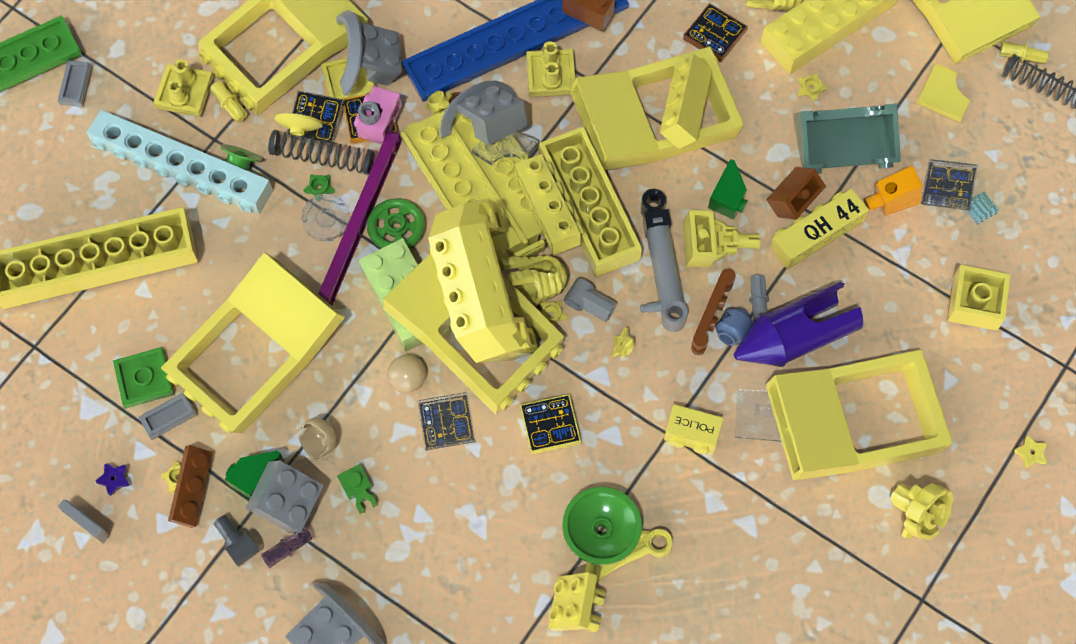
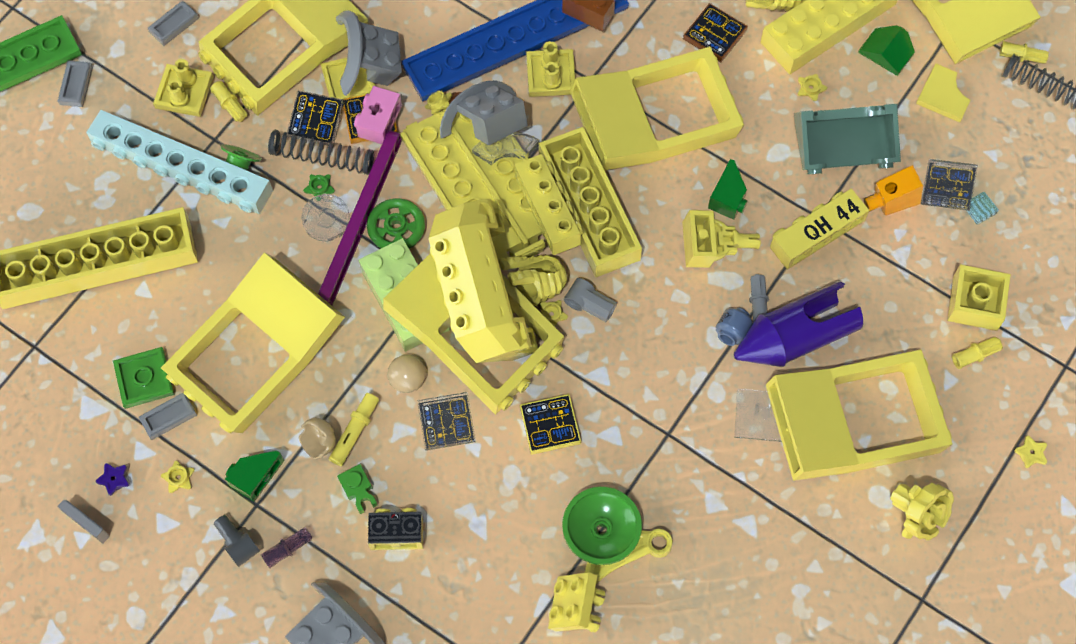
dark orange plate [168,445,213,528] -> none
light grey brick [245,461,324,532] -> none
light yellow dish [274,113,323,136] -> none
light grey axle [358,101,381,126] -> none
light yellow plate [611,327,635,358] -> none
light grey piece [640,189,688,332] -> none
light yellow brick [660,53,712,149] -> none
light yellow brick [664,404,723,454] -> none
dark orange plate [691,269,736,356] -> none
dark orange brick [766,167,826,220] -> none
none -> light grey tile [148,0,199,46]
none -> light yellow pin [328,393,379,467]
none -> brick [368,508,423,550]
none -> green slope [858,25,915,76]
none -> light yellow axle [952,337,1003,369]

